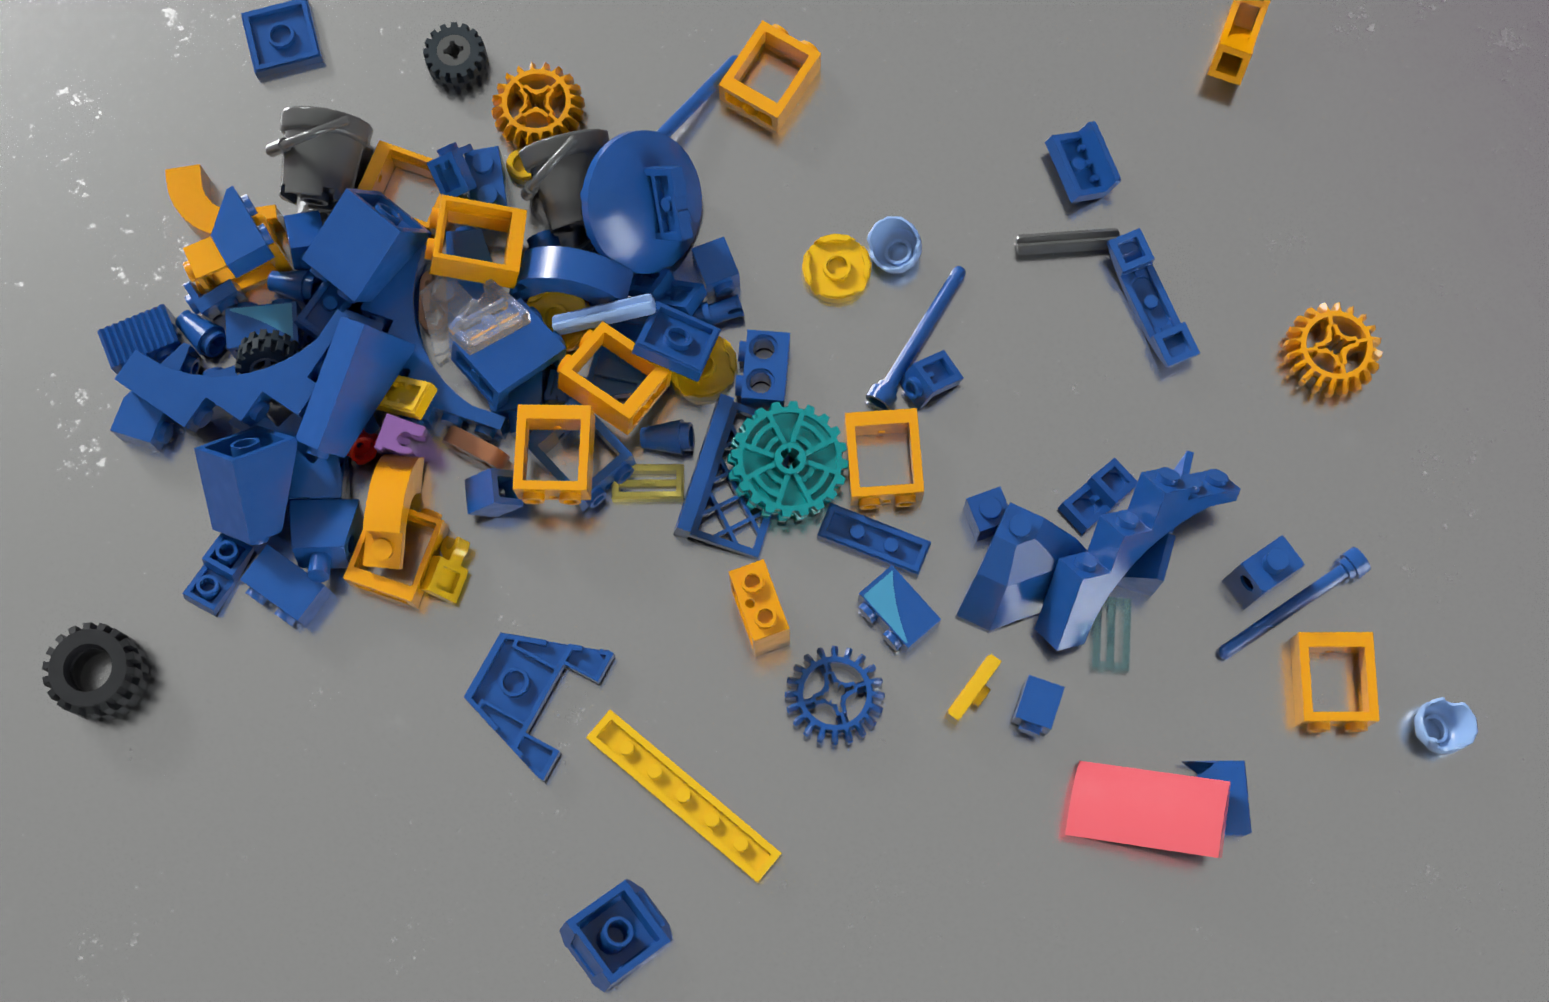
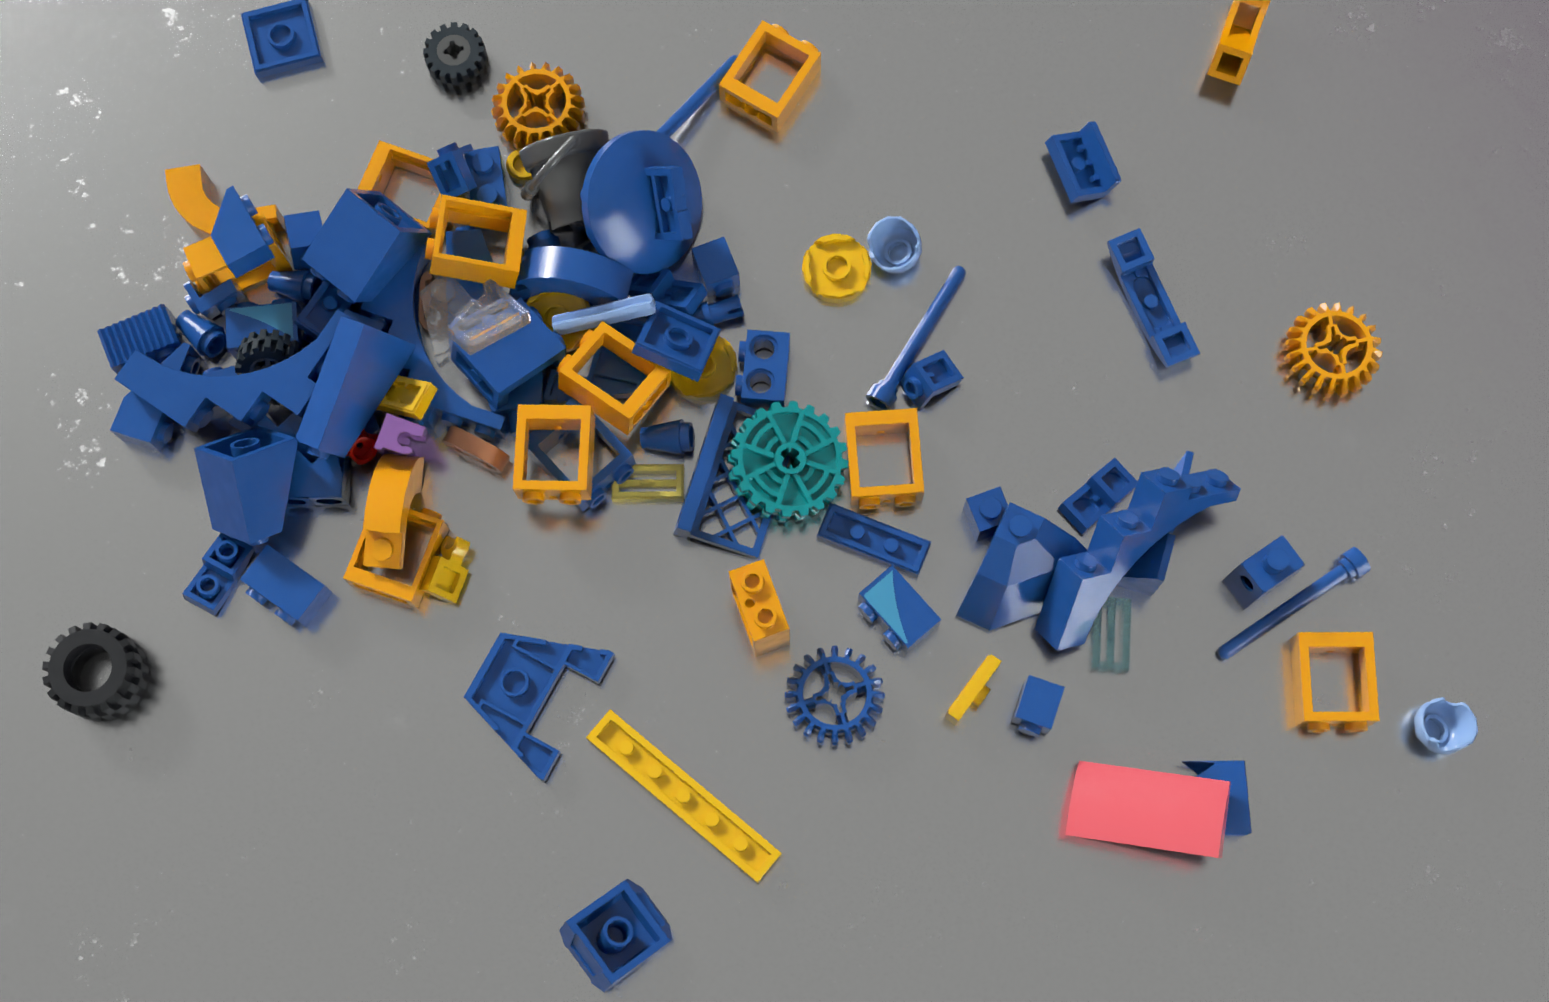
dark grey piece [265,106,373,211] -> none
blue torso [289,499,364,582] -> none
blue brick [465,468,523,517] -> none
dark grey axle [1016,228,1120,256] -> none

